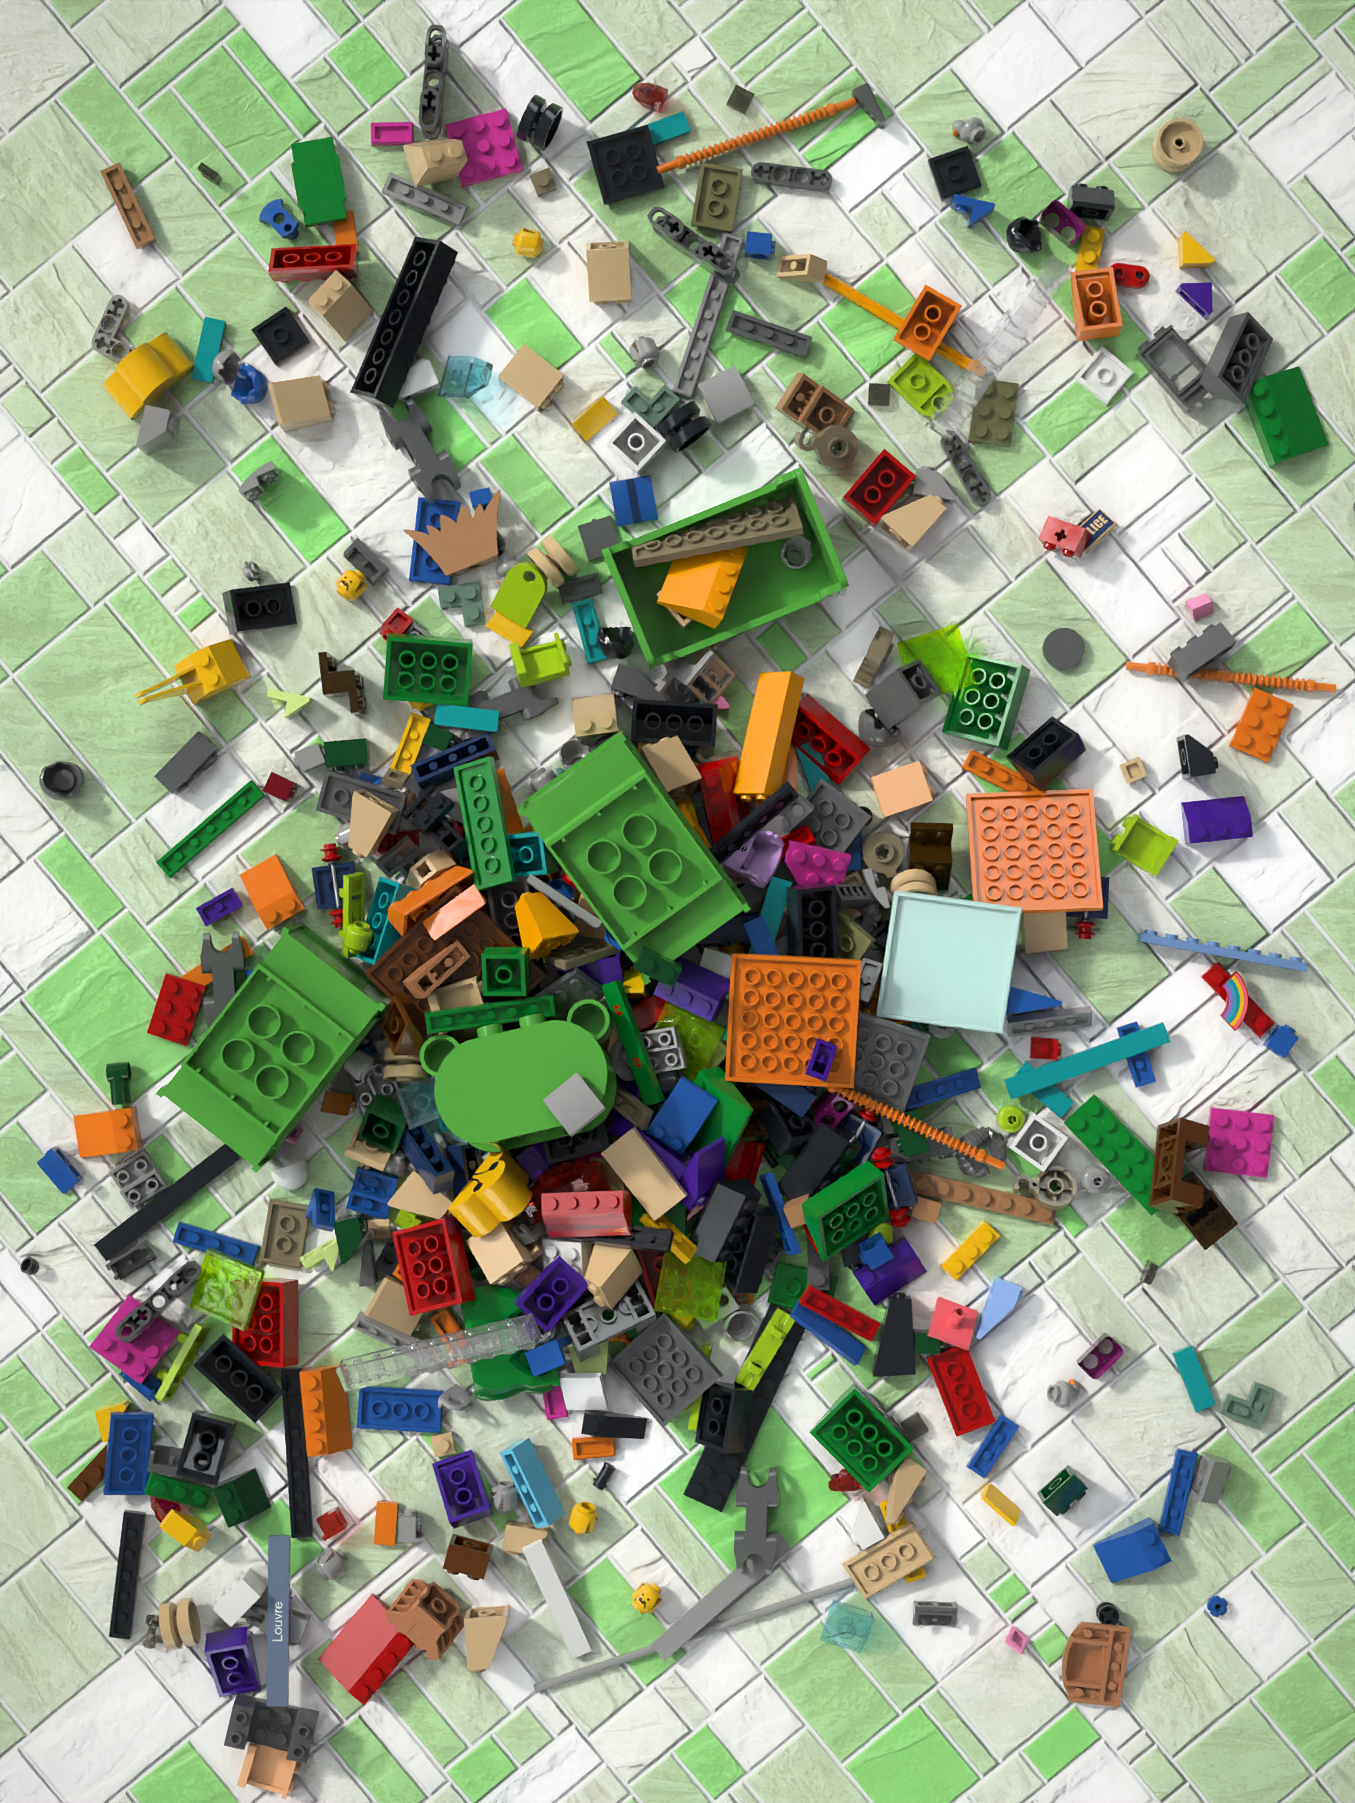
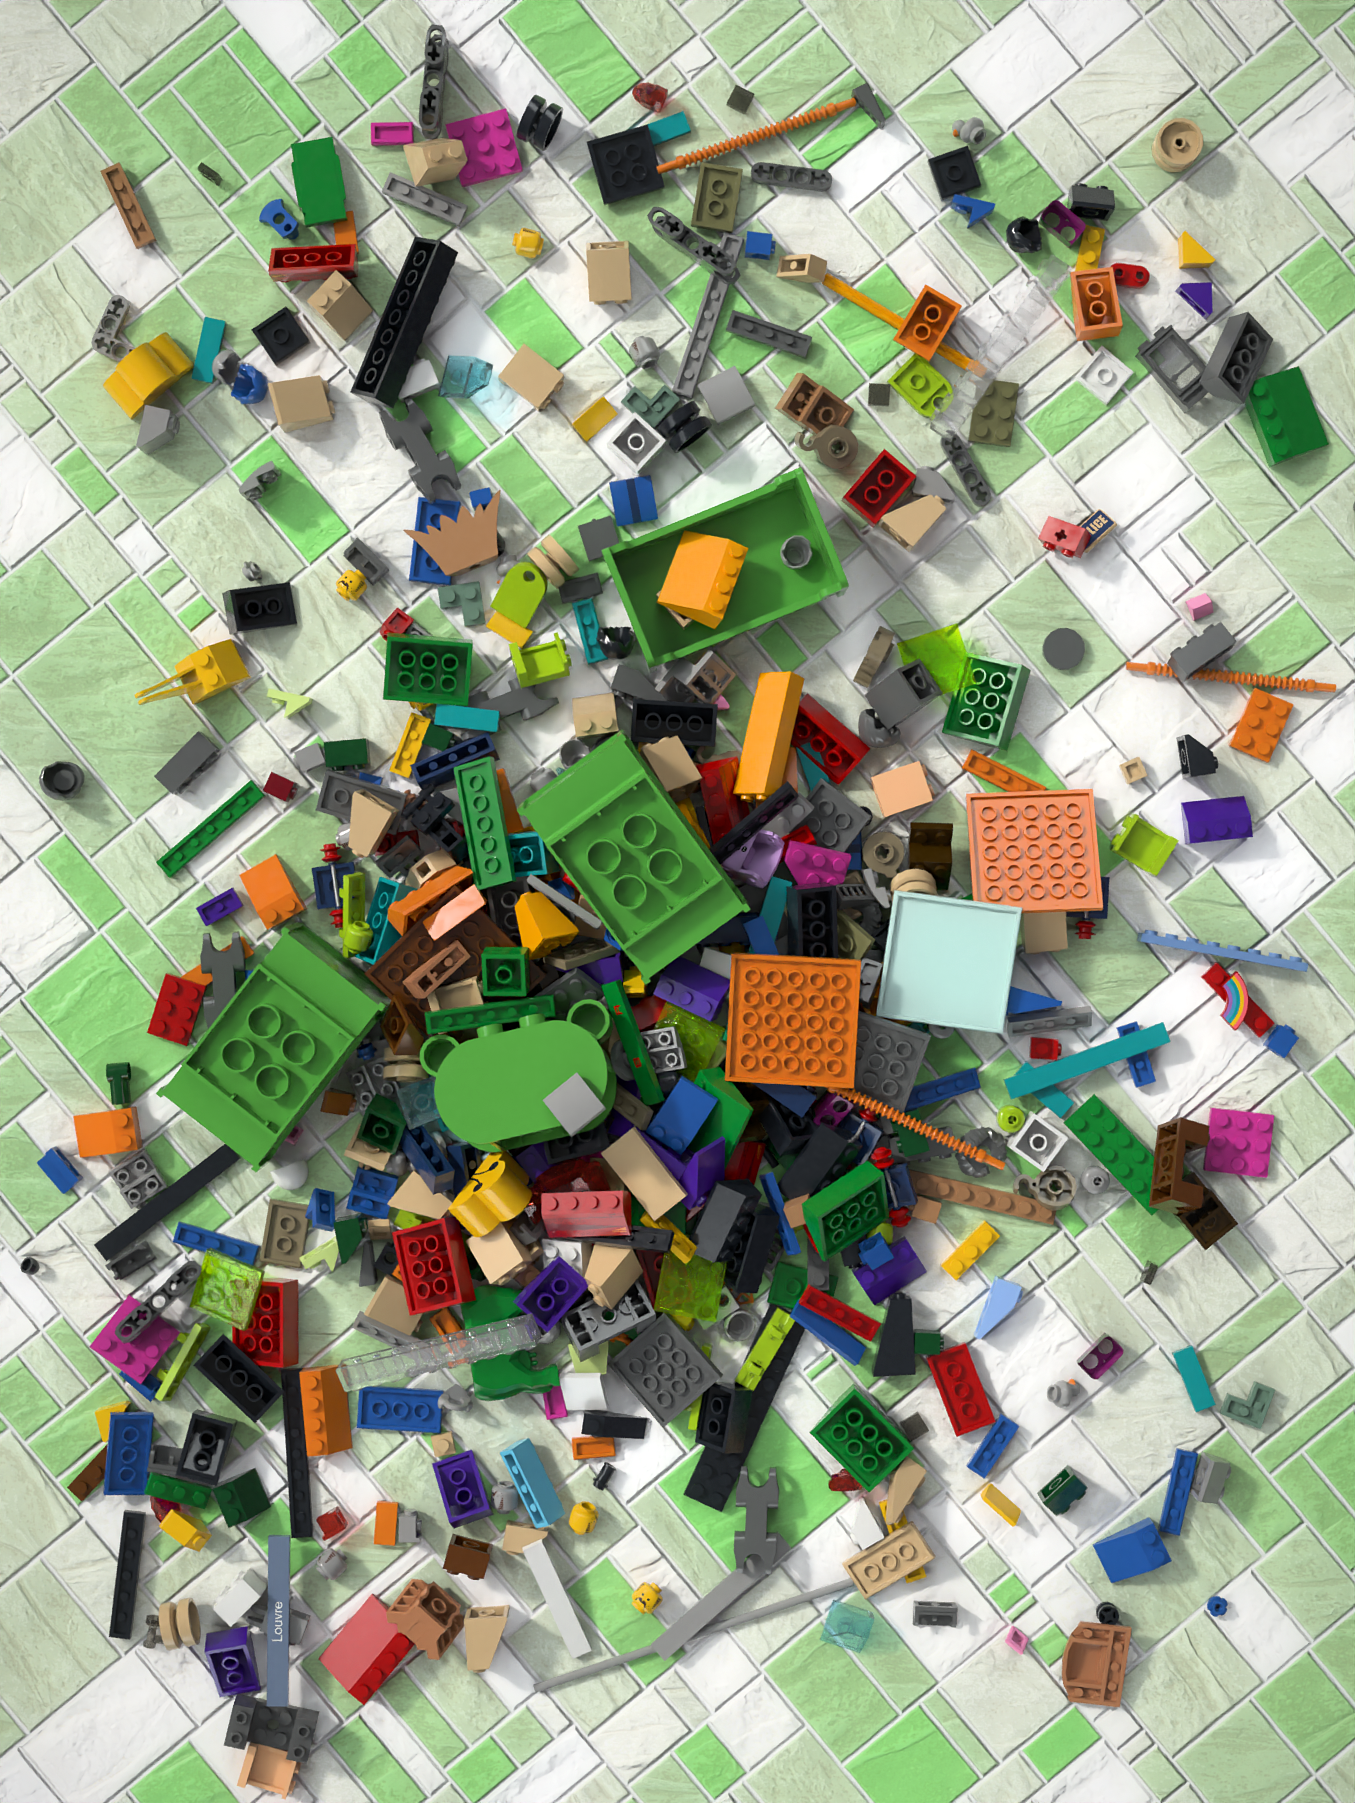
dark brown bracket [318,652,367,716] -> none
light grey head [344,1049,375,1080] -> none
dark tan plate [382,768,409,790] -> none
blue panel [525,1336,572,1376] -> none
dark tan plate [530,168,557,197] -> none
dark tan wing [631,492,804,567] -> none
dark green brick [633,946,682,988] -> none
dark purple slope [805,1038,838,1082] -> none
coral tile [927,1297,978,1350] -> none
black slope [1006,716,1086,791] -> none

